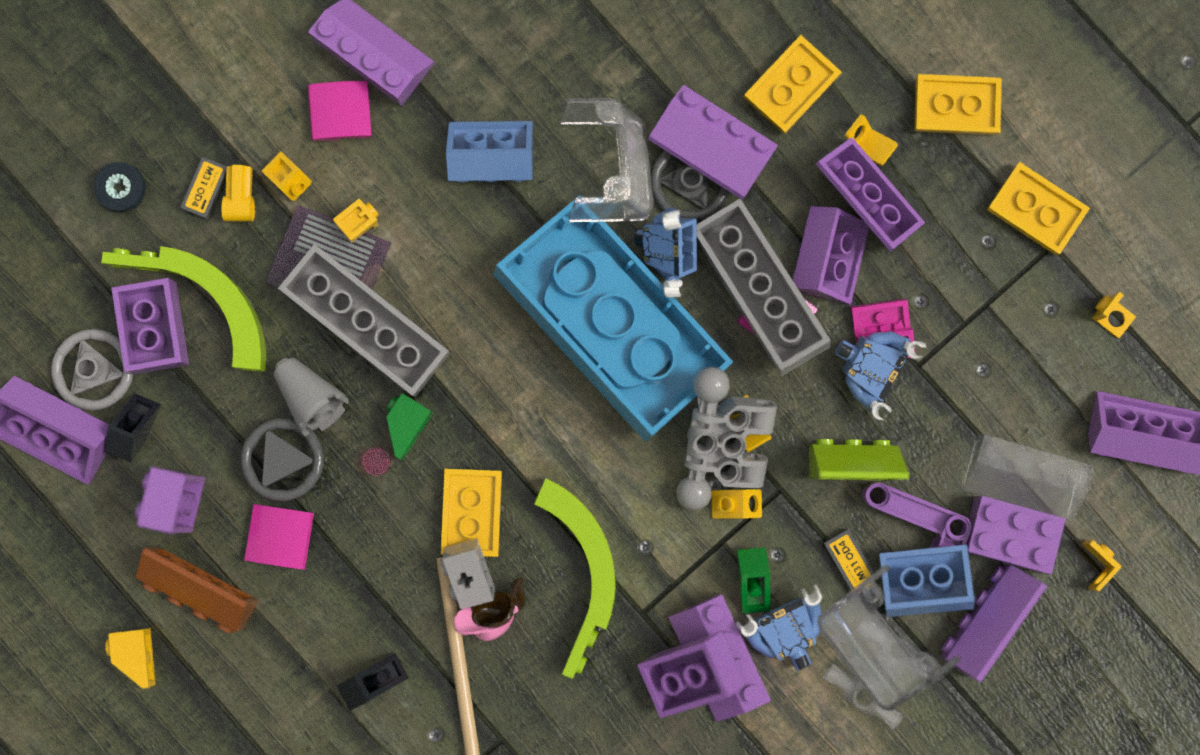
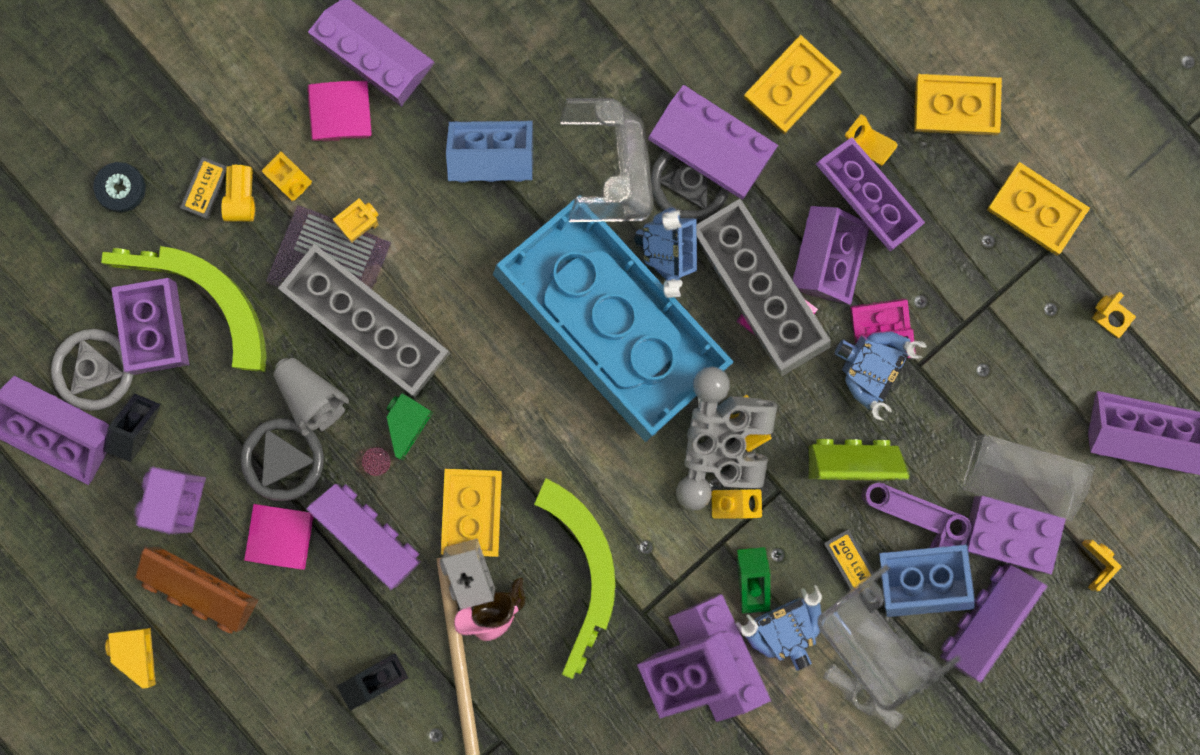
none -> medium lavender slope [307,484,421,589]

